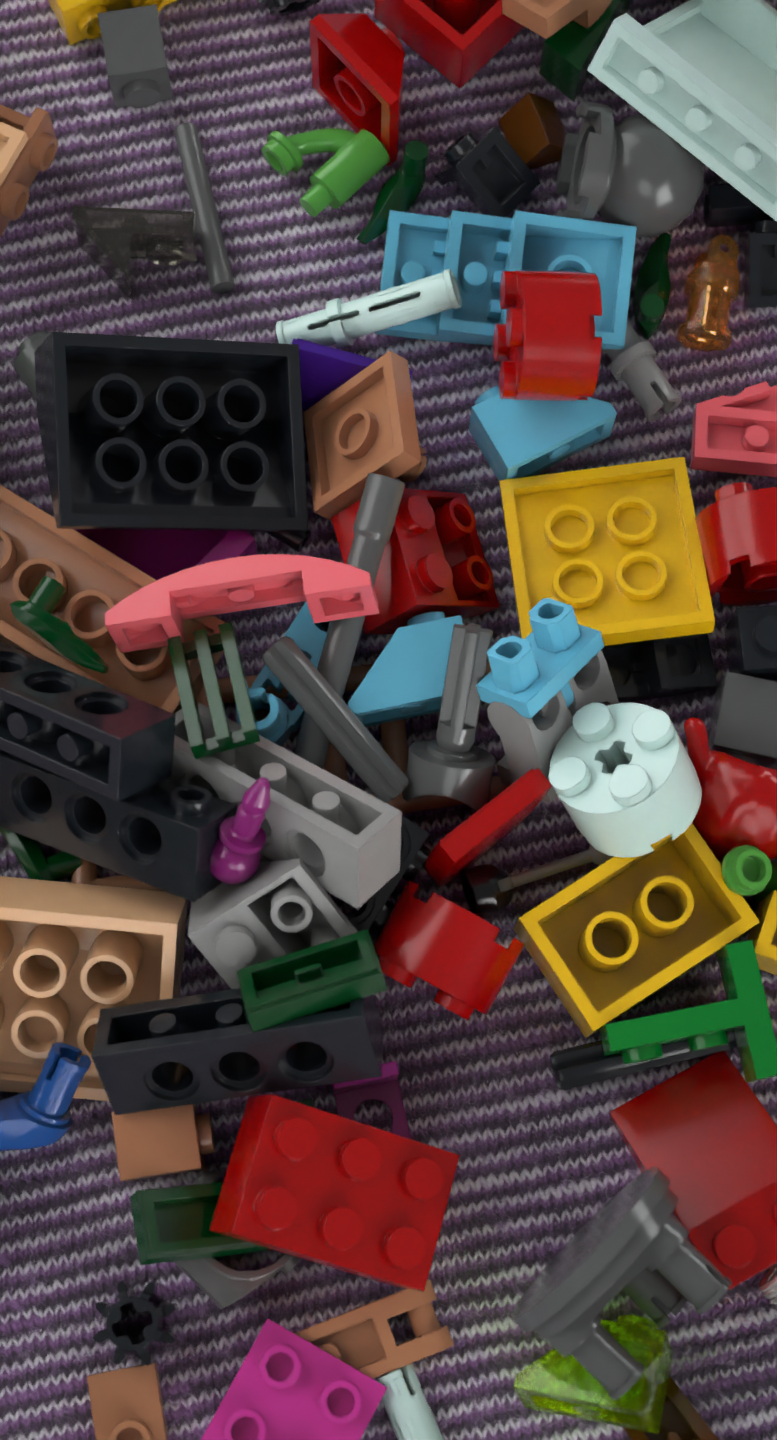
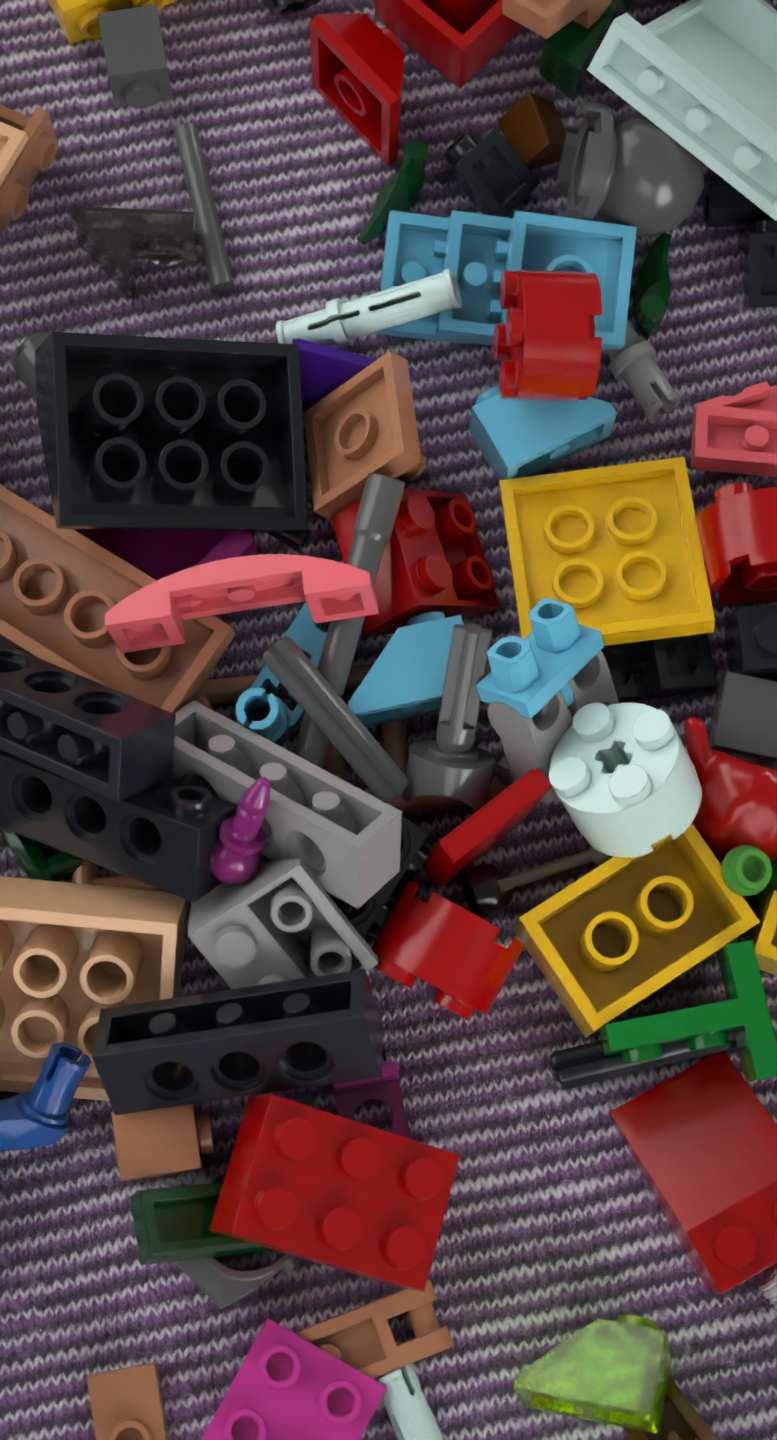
dark green bar [10,576,109,674] -> none
black gear [93,1280,178,1366] -> none
dark green tile [167,621,261,759] -> none
dark green tile [236,930,387,1032] -> none
bright green plant [261,128,389,217] -> none
dark grey piece [511,1166,732,1400] -> none
clear orange piece [677,235,740,352] -> none

